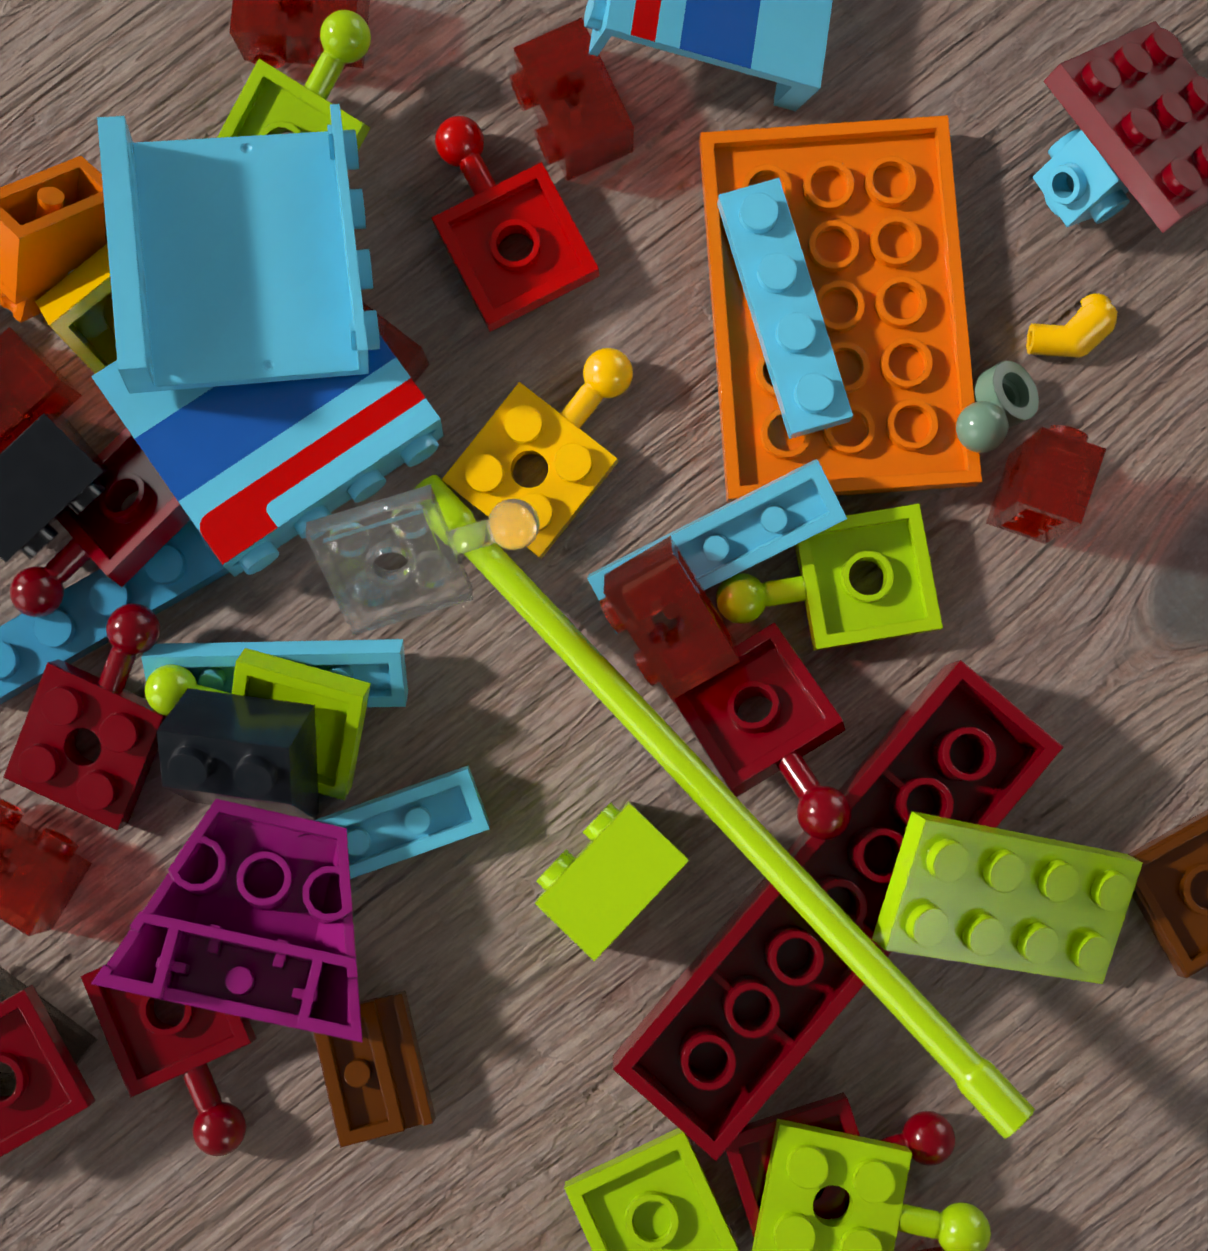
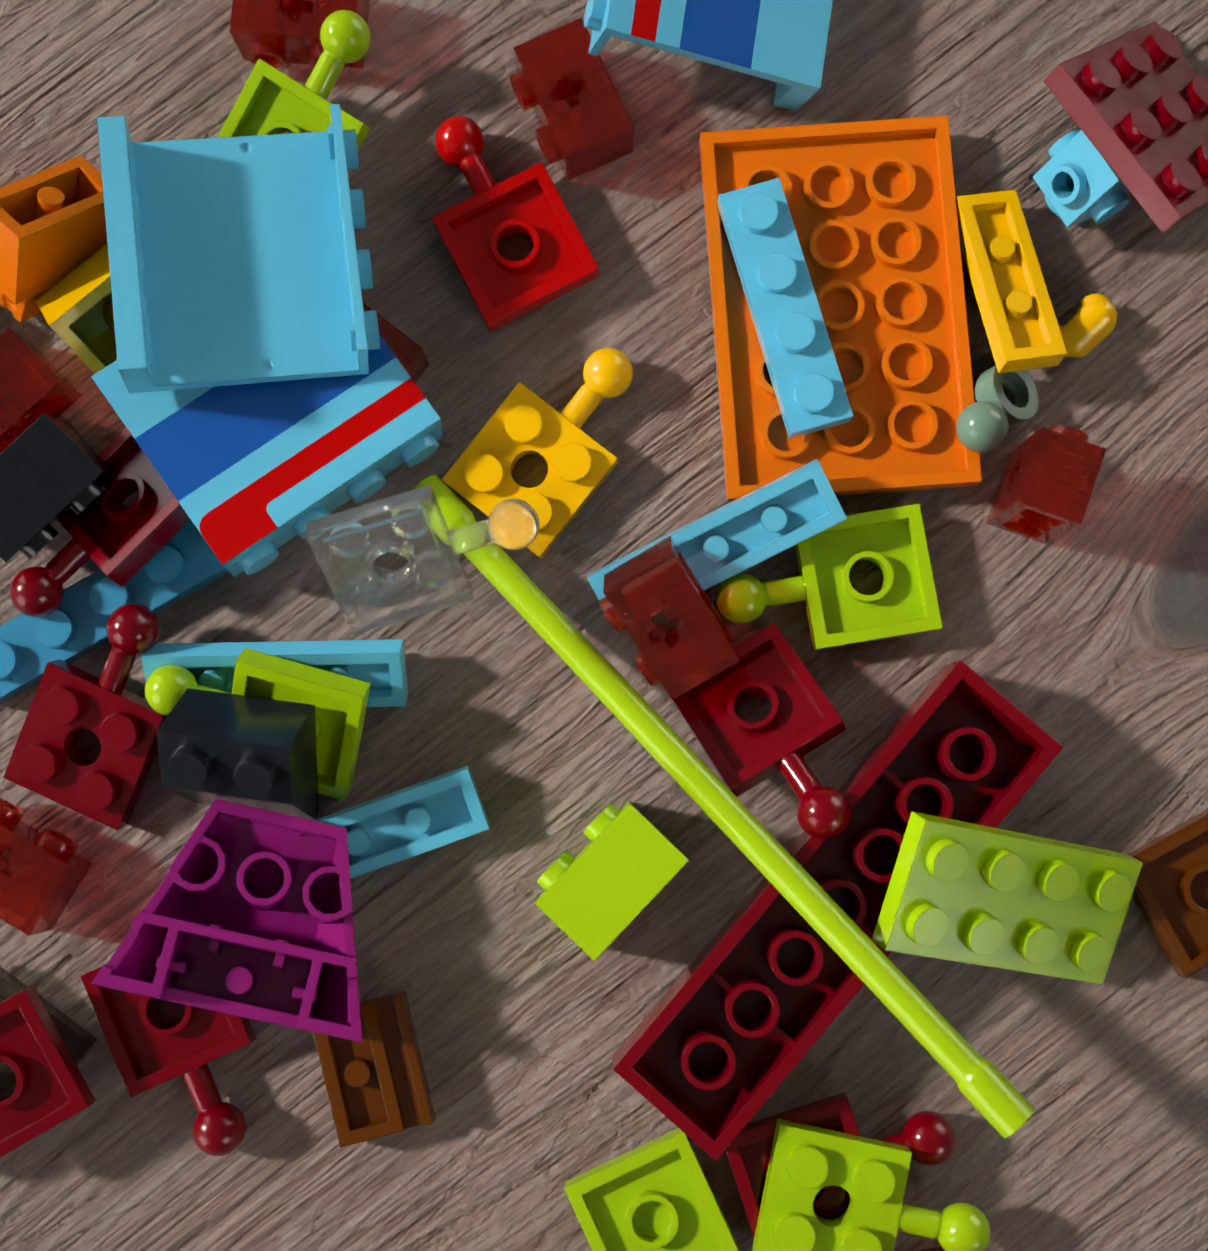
none -> yellow plate [956,190,1067,374]

